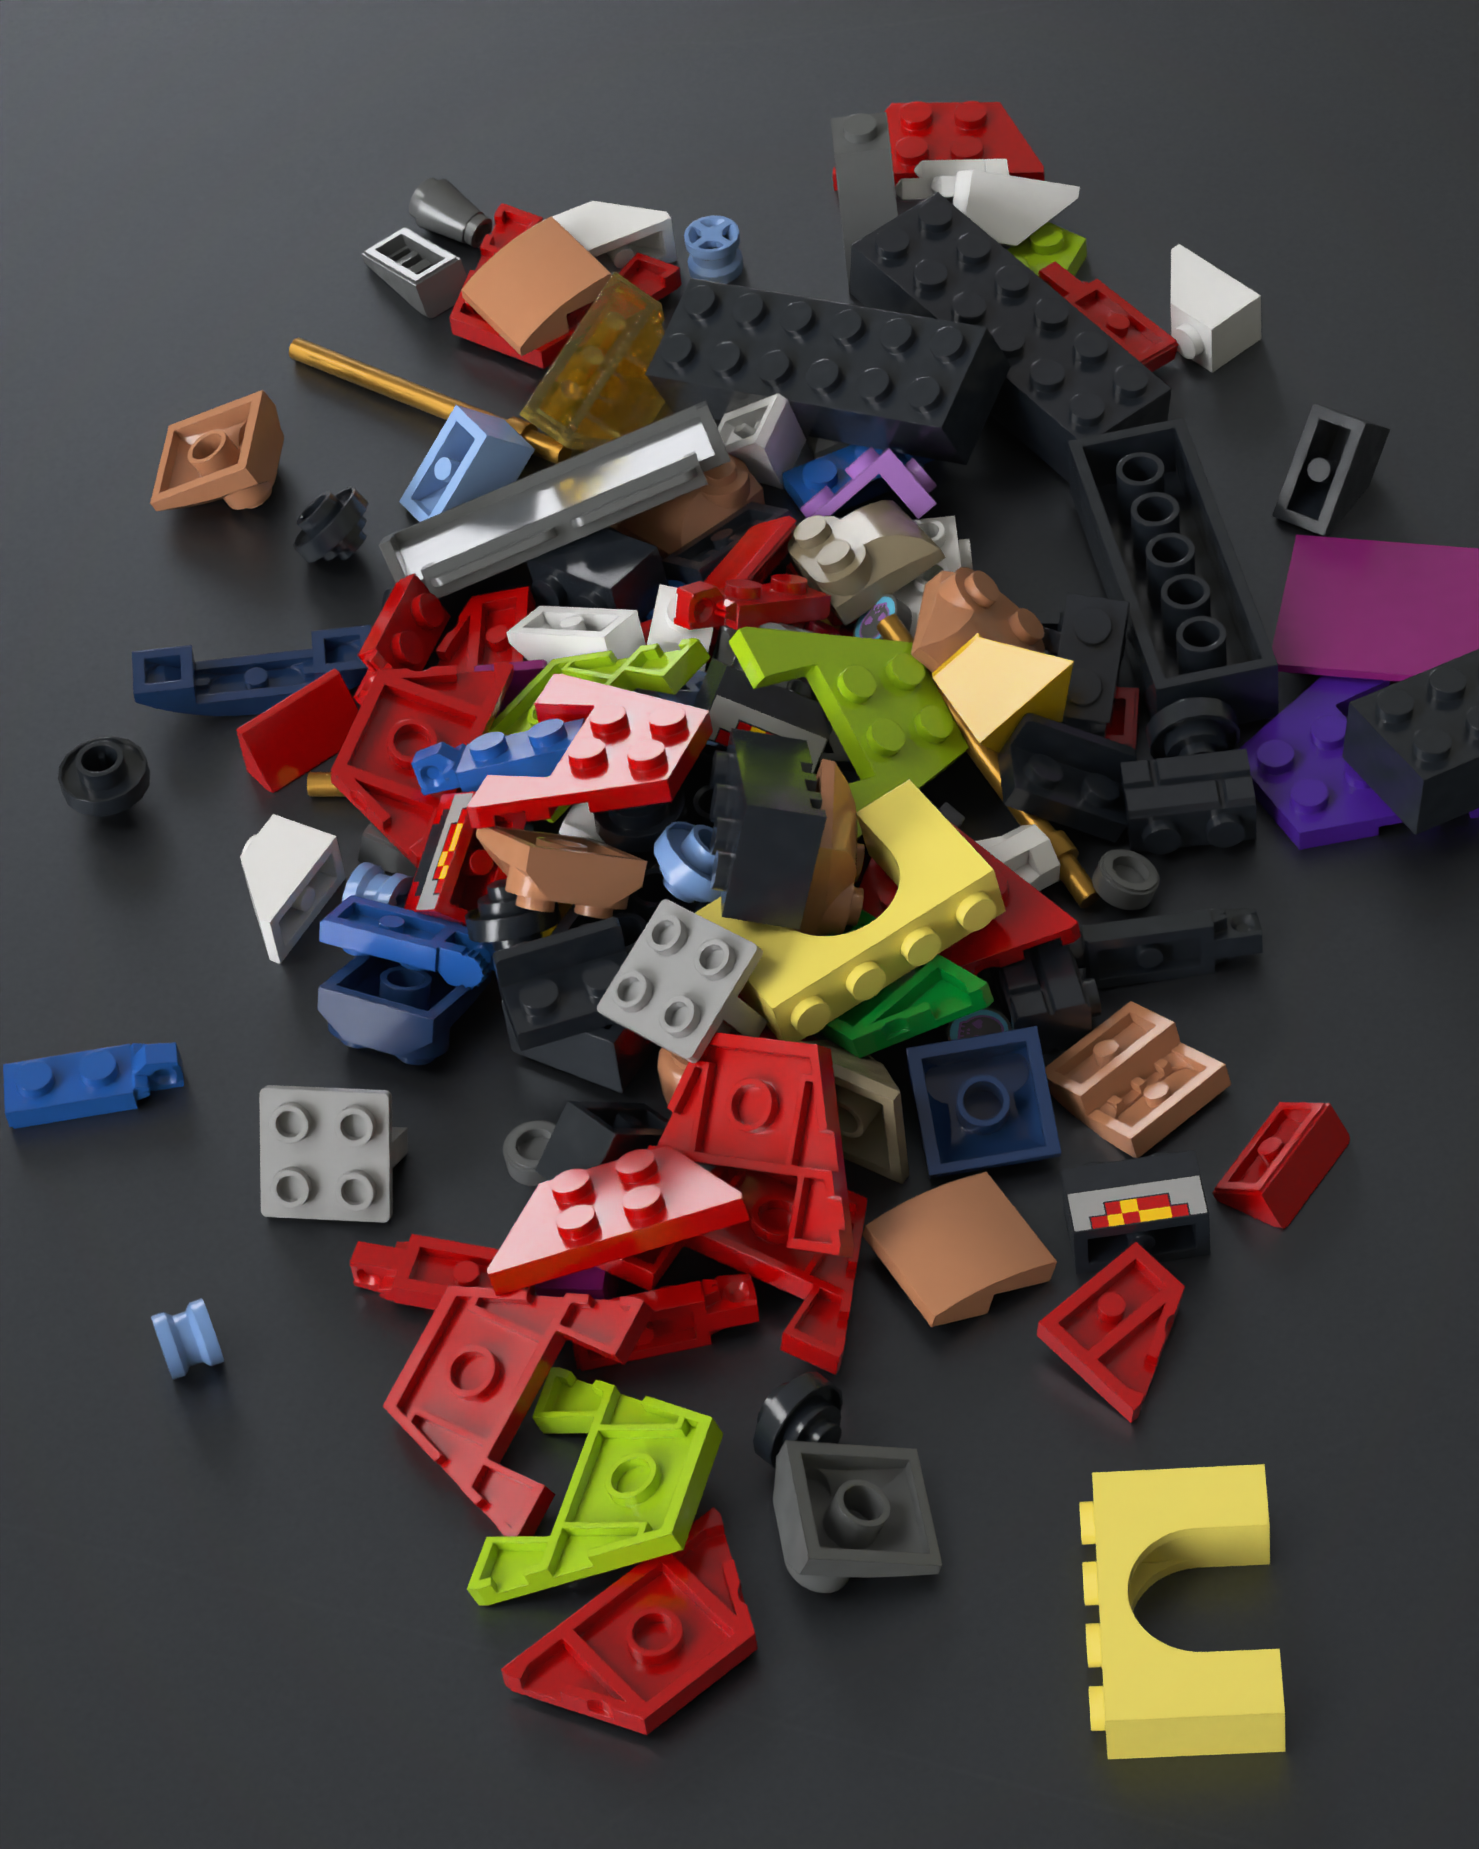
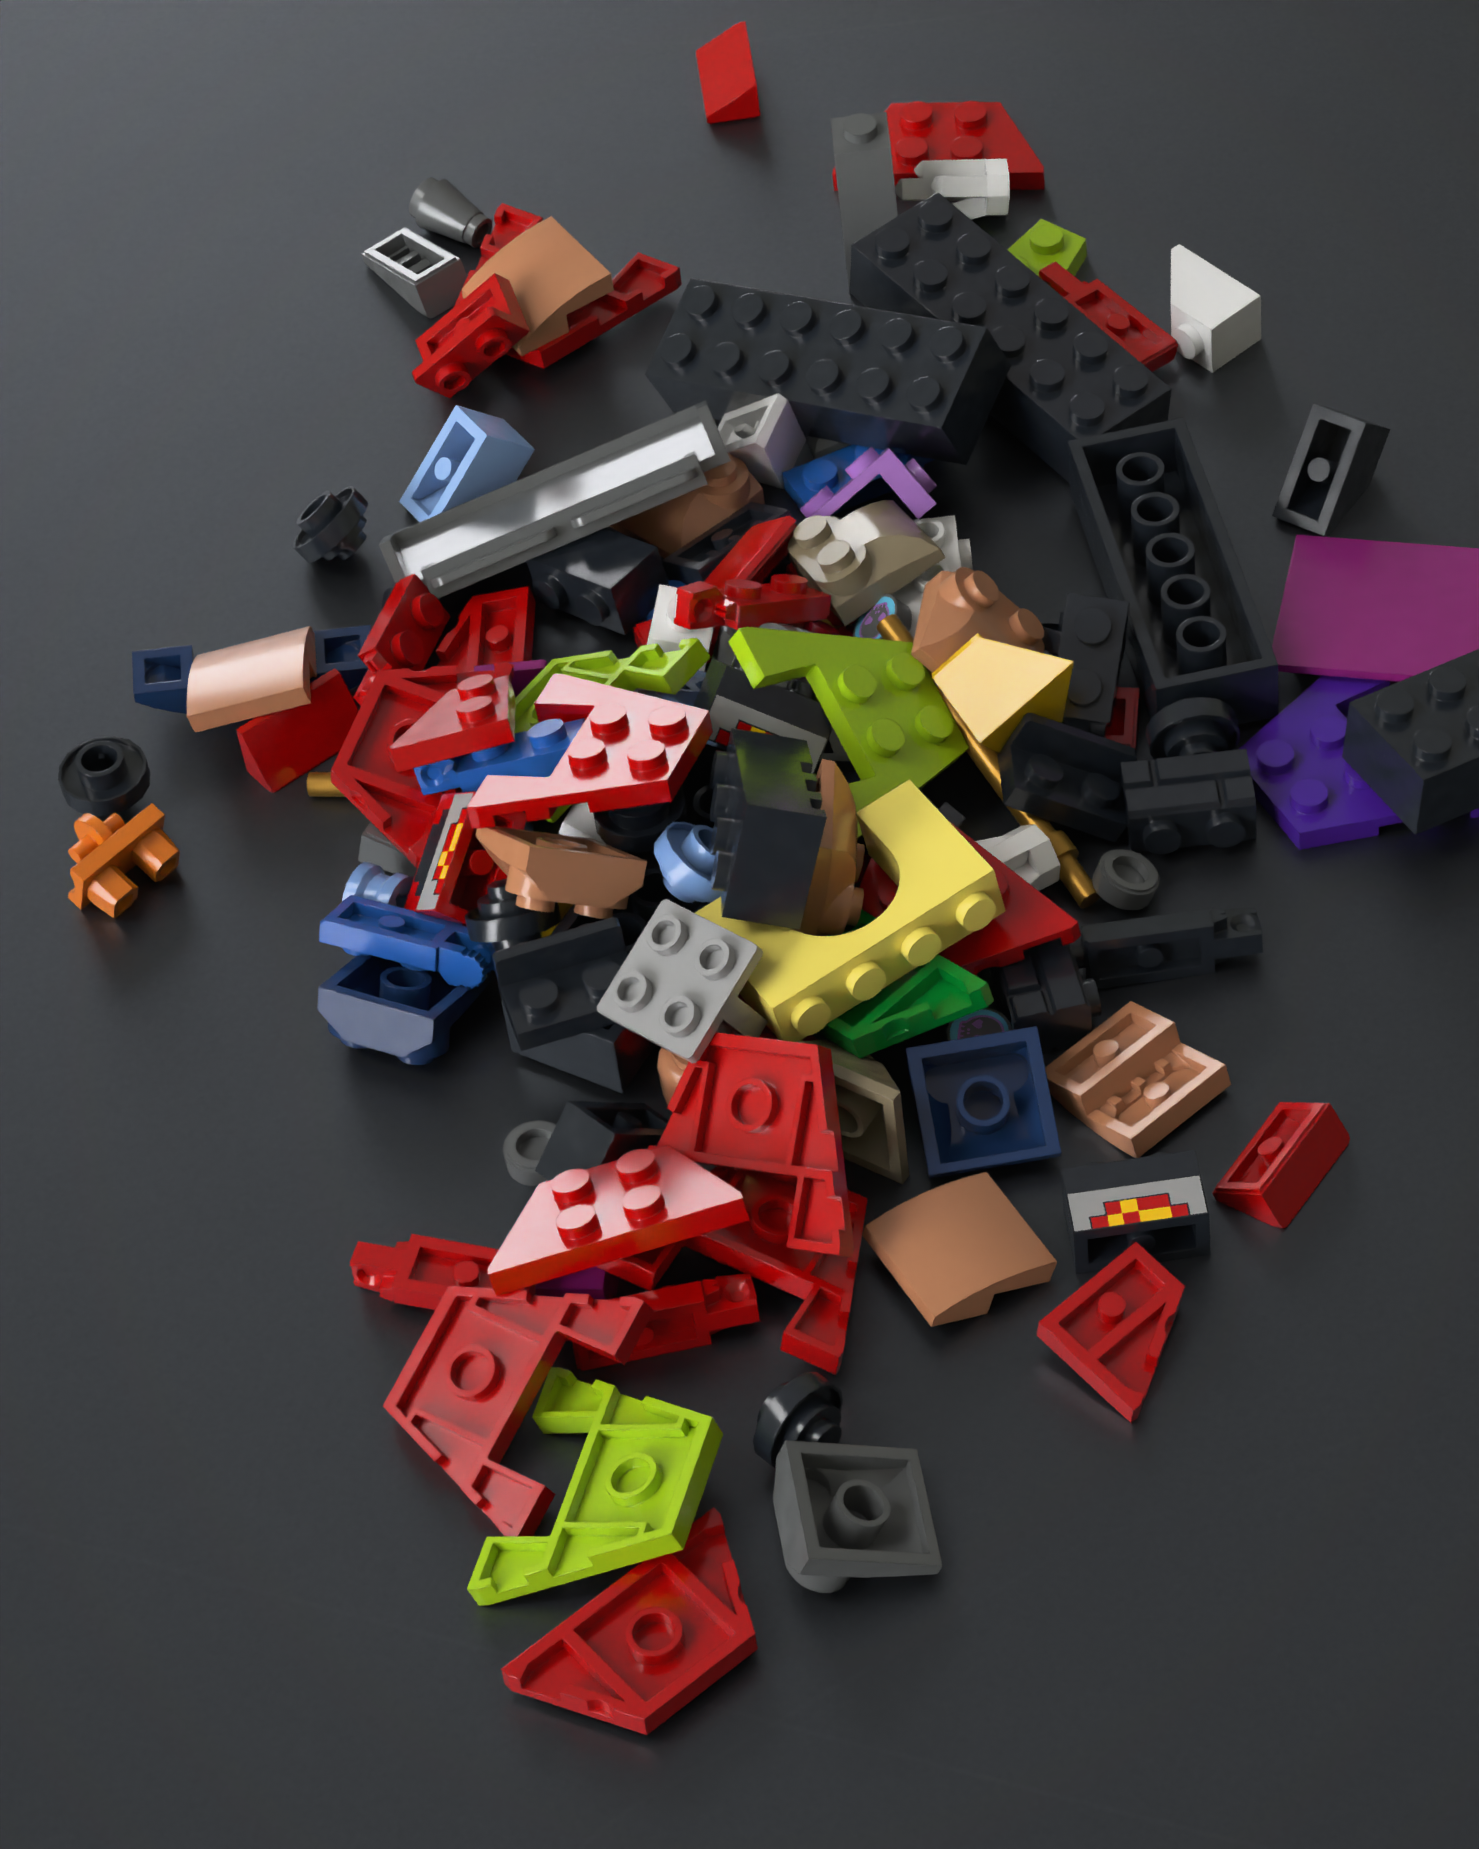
blue hinge [3,1042,184,1129] -> none
nougat slope [150,390,284,511] -> none
medium blue wheel [151,1298,224,1380] -> none
white slope [240,814,346,964] -> none
light grey bracket [259,1085,408,1223] -> none
pearl gold bar [289,337,572,464] -> none
white slope [506,606,646,692] -> none
clear yellow wedge [519,271,665,451] -> none
white slope [552,201,677,279] -> none
medium blue wheel [684,215,744,284] -> none
white slope [953,169,1080,247] -> none
light yellow arch [1079,1464,1286,1760] -> none
none -> orange hips [68,803,180,918]
none -> slope [187,626,317,733]
none -> red wing [390,674,515,773]
none -> red bracket [412,273,530,398]
none -> red slope [696,21,760,124]

